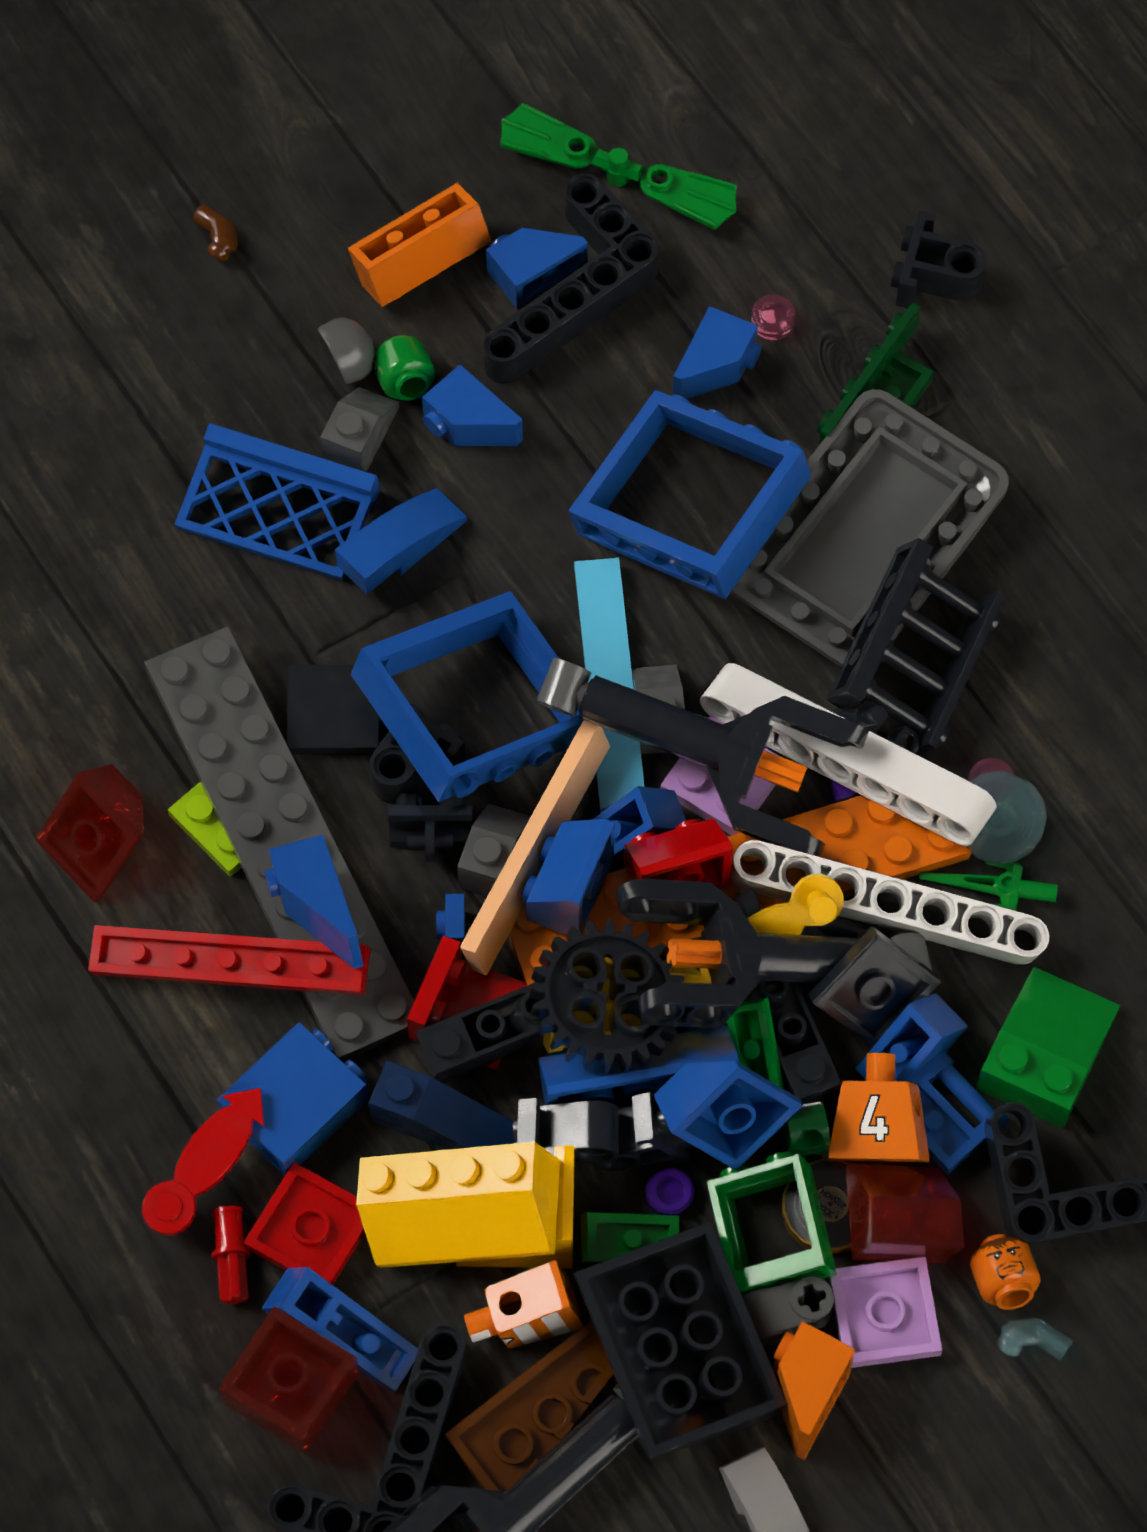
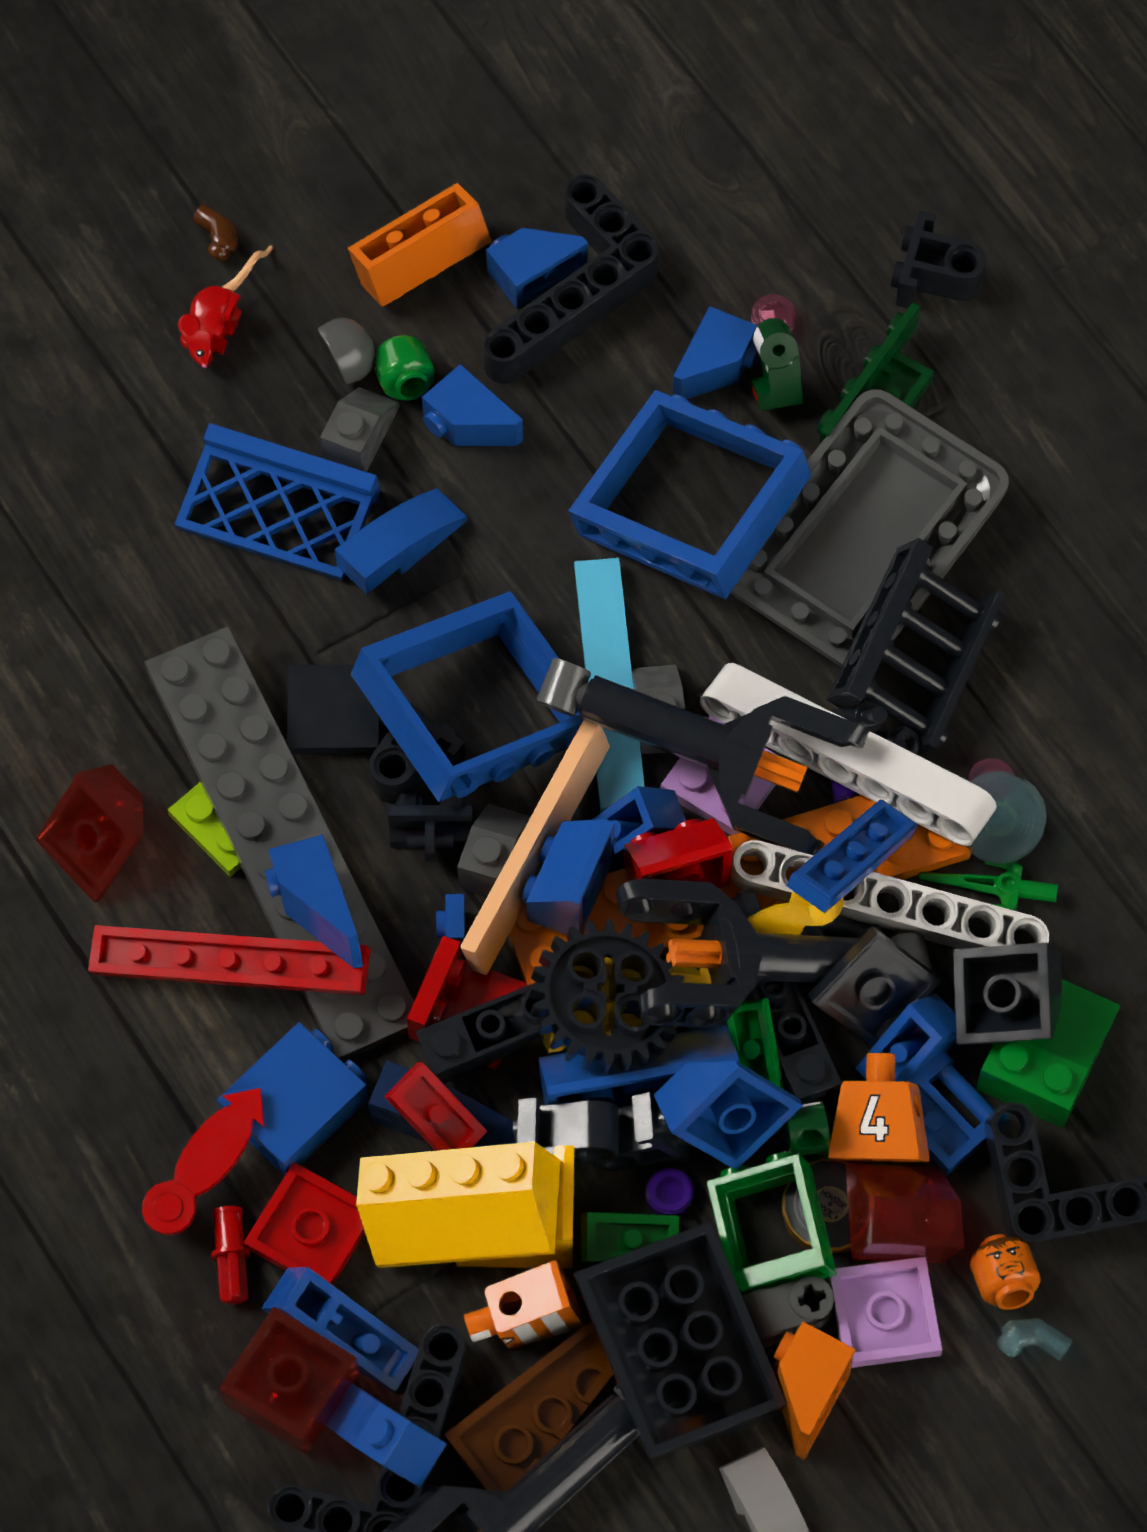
green piece [500,103,737,230] -> none
none -> red animal [178,245,273,368]
none -> blue slope [326,1383,446,1487]
none -> red plate [384,1062,487,1151]
none -> dark green leg [751,318,803,411]
none -> blue tile [786,799,918,913]
none -> black slope [954,942,1063,1046]

